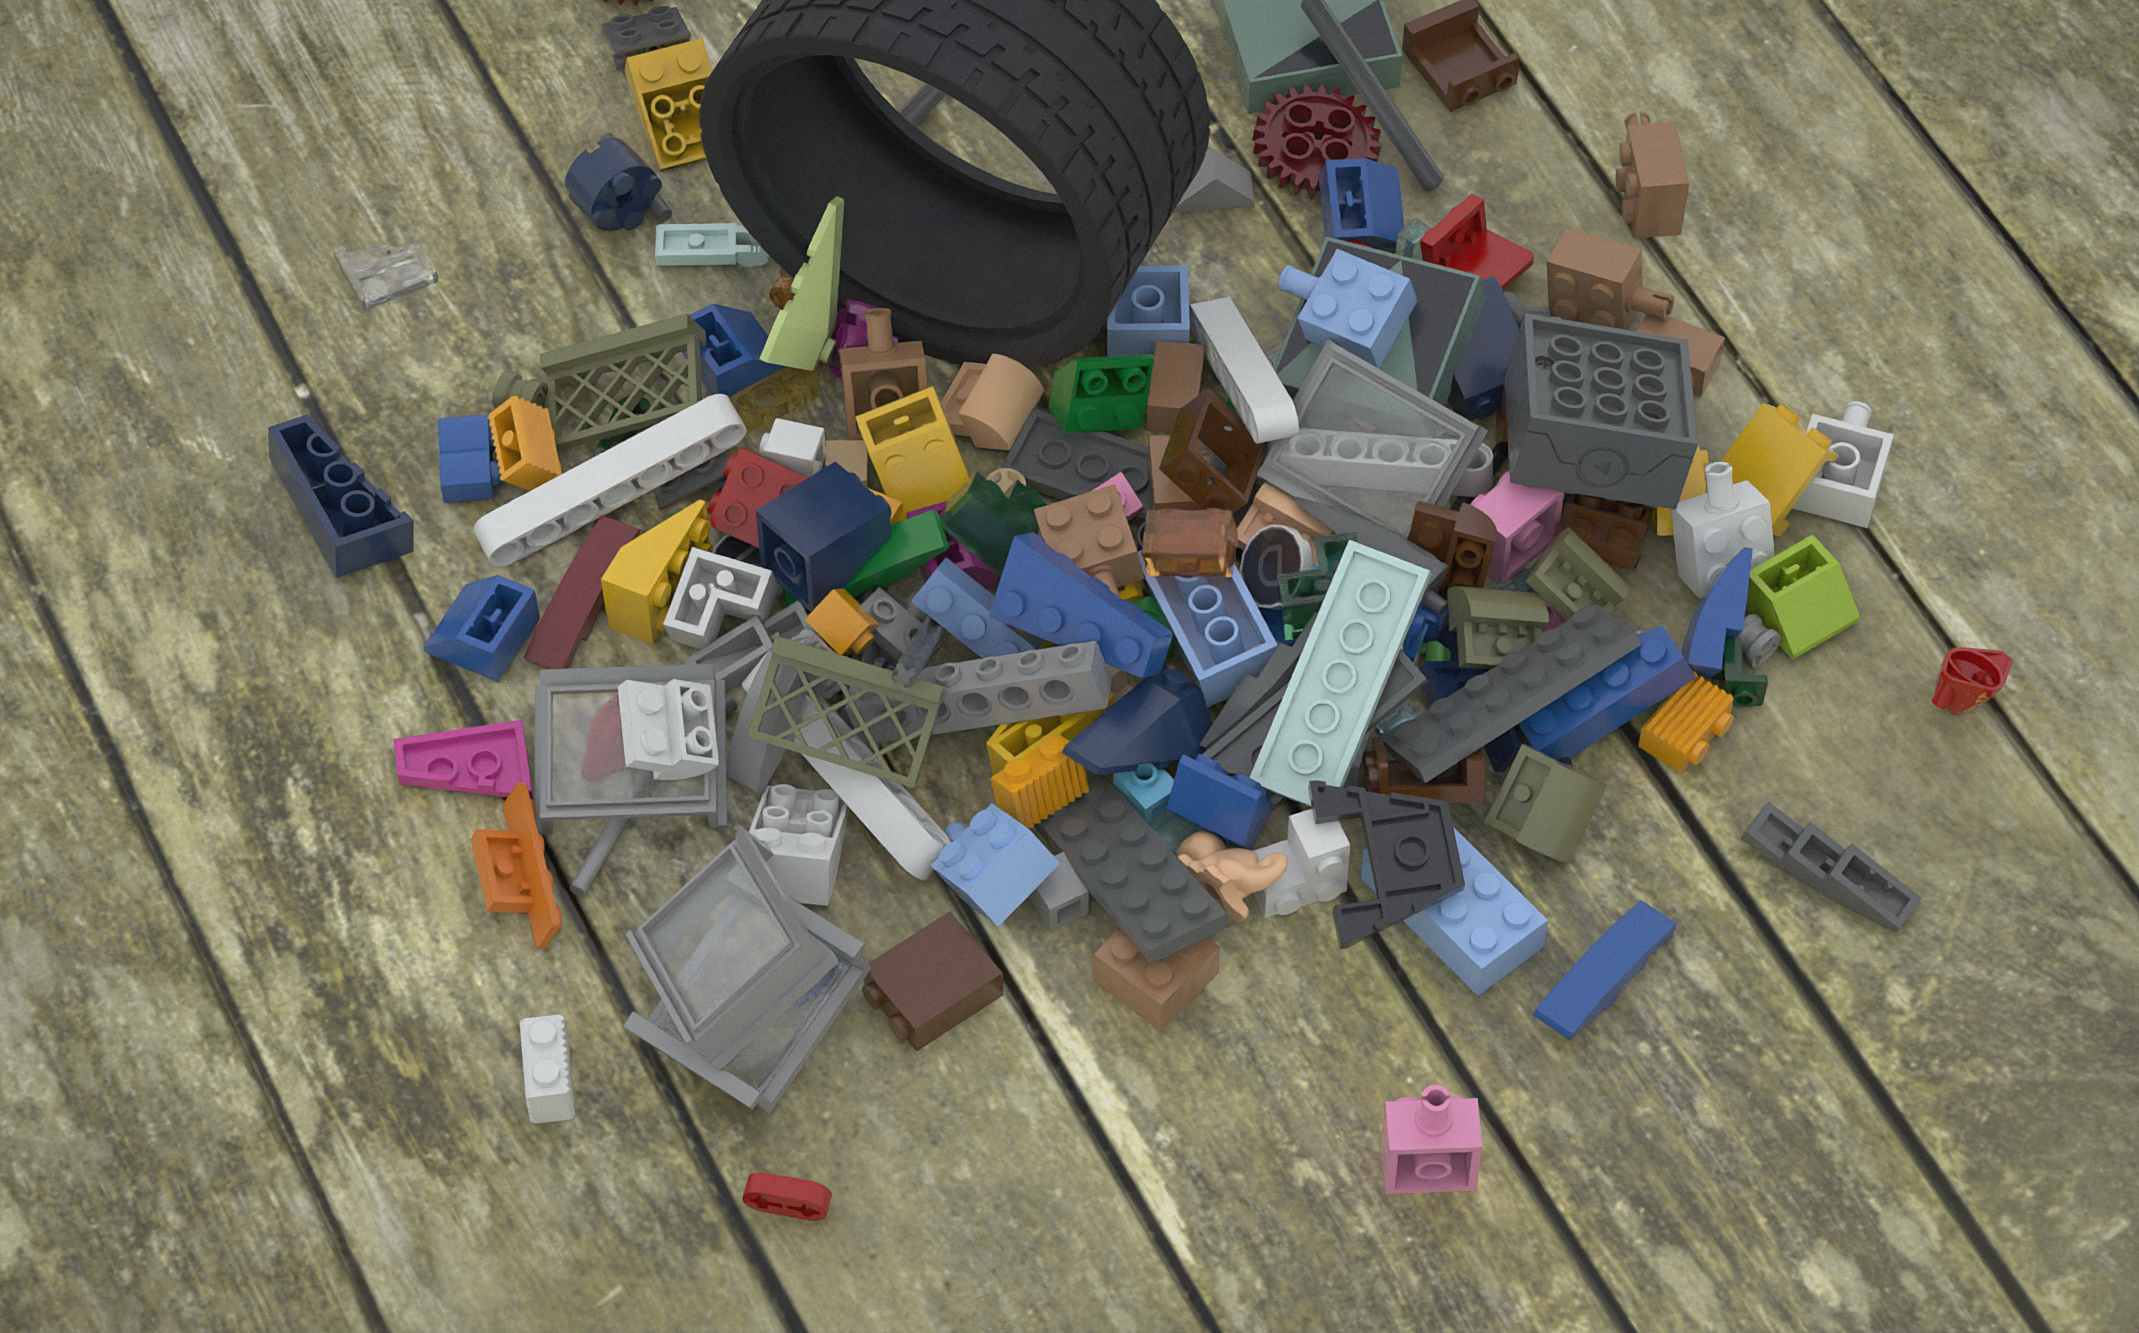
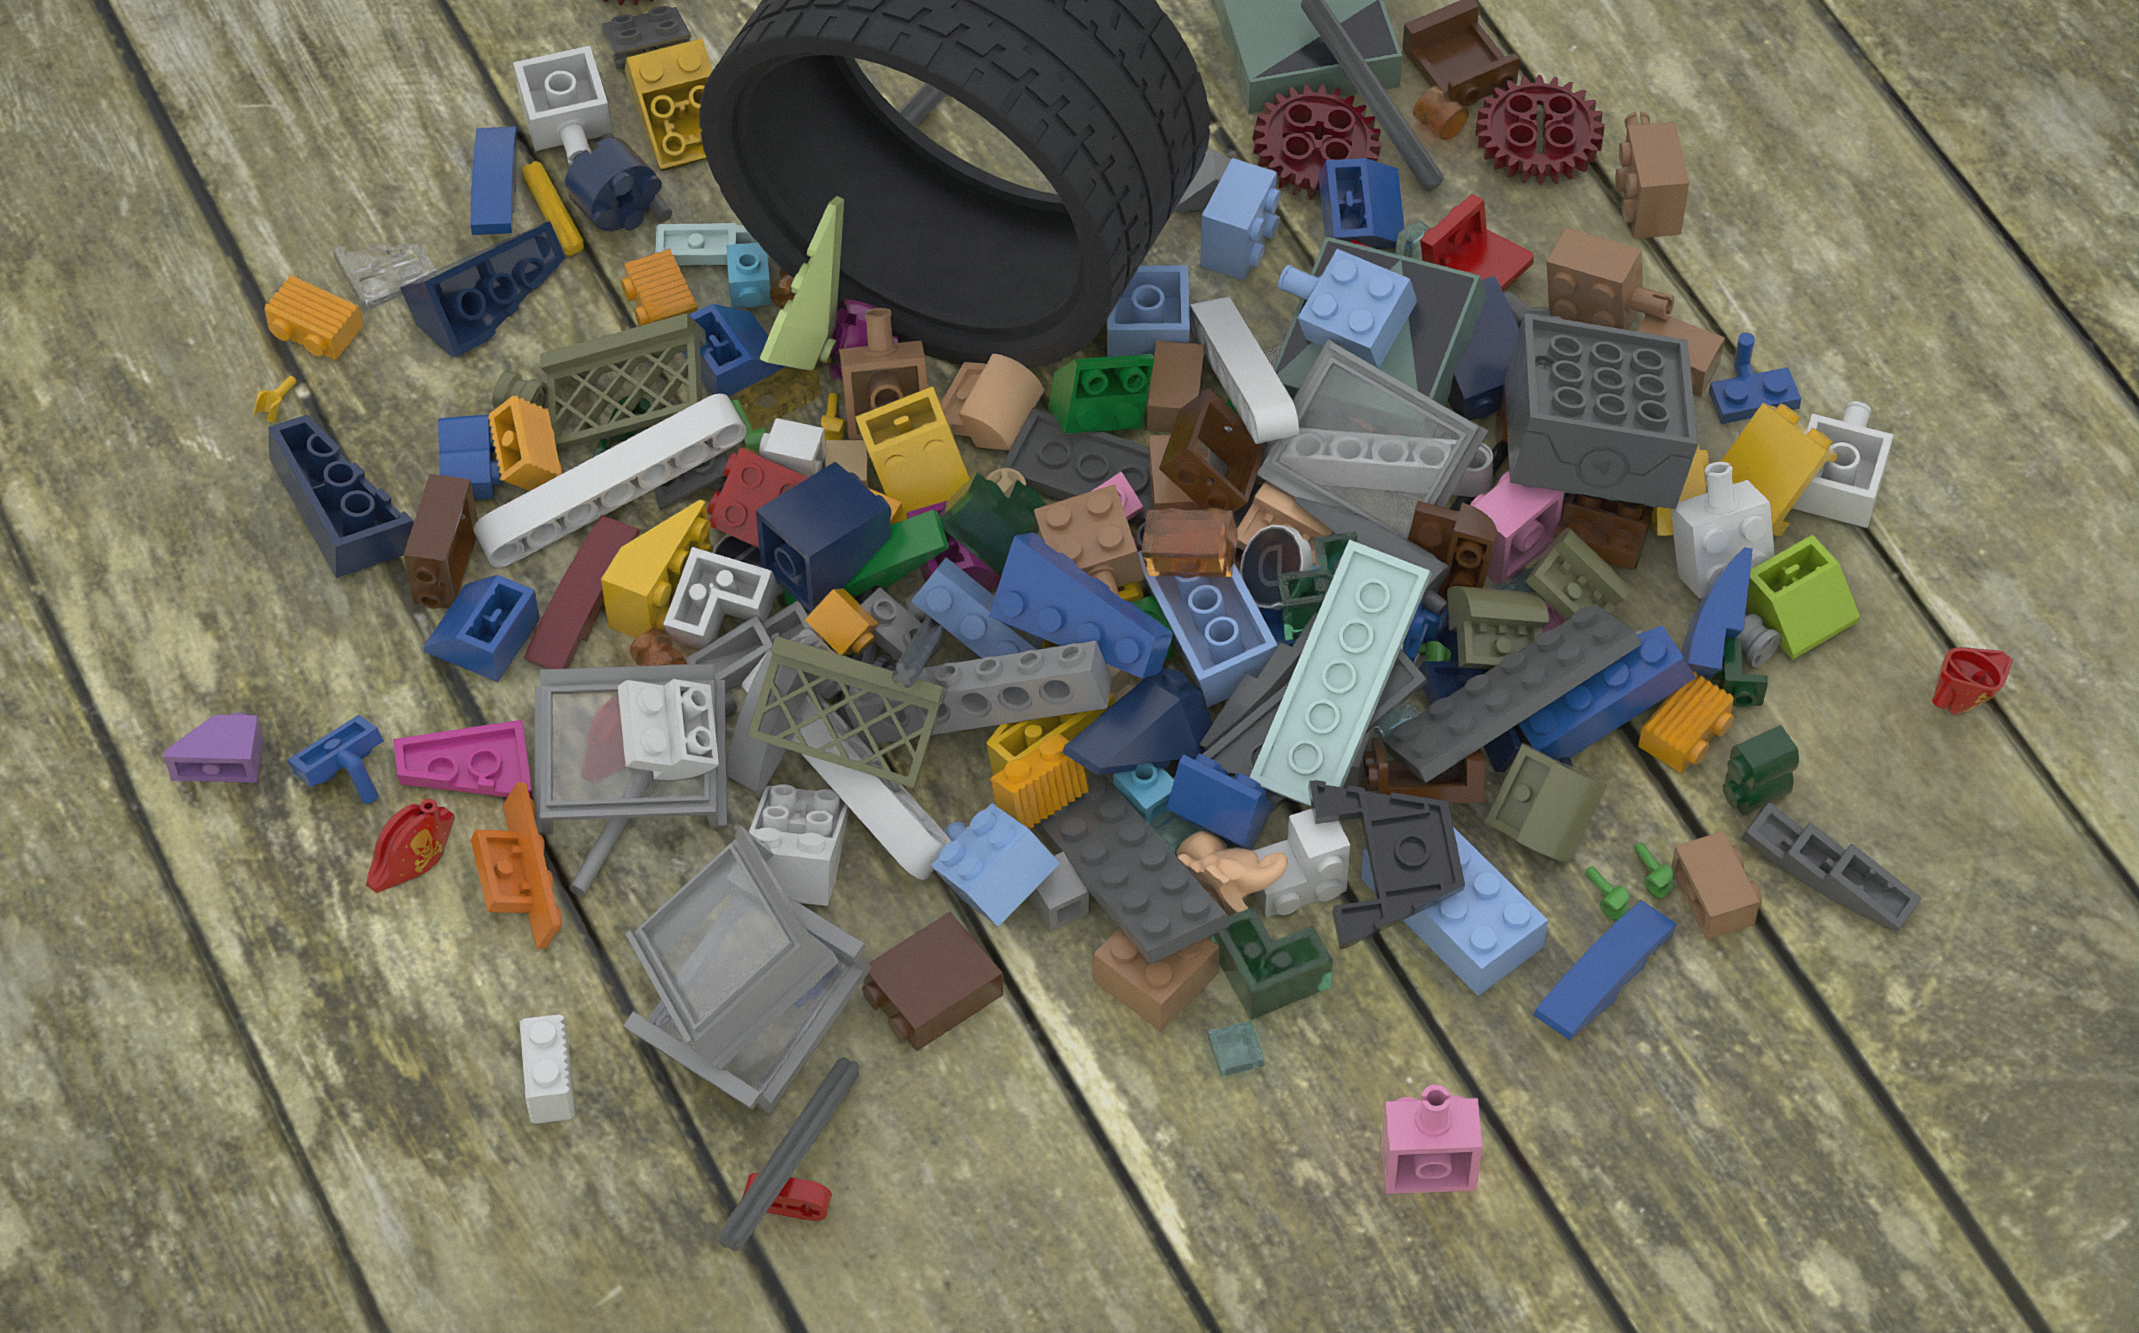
none -> medium lavender slope [164,713,264,783]
none -> yellow hand [253,376,296,422]
none -> light orange brick [264,275,363,361]
none -> blue plate [287,715,384,804]
none -> red hat [366,799,455,893]
none -> dark blue wedge [400,221,566,358]
none -> reddish brown window [404,474,478,609]
none -> blue slope [470,126,517,235]
none -> white brick [513,46,612,166]
none -> yellow axle [522,161,584,256]
none -> light orange brick [620,248,698,326]
none -> clear orange wheel [629,628,687,666]
none -> dark grey axle [719,1057,859,1251]
none -> medium azure brick [726,243,772,308]
none -> bright green hand [731,398,766,452]
none -> yellow hand [821,393,847,441]
none -> light blue brick [1200,158,1281,281]
none -> clear light blue tile [1208,1021,1264,1077]
none -> clear green brick [1212,907,1333,1020]
none -> clear orange wheel [1413,86,1469,141]
none -> dark red gear [1475,75,1605,185]
none -> bright green hand [1585,866,1630,921]
none -> bright green hand [1634,842,1674,899]
none -> medium nougat brick [1671,831,1762,940]
none -> blue plate [1708,332,1801,424]
none -> dark green brick [1723,725,1799,815]

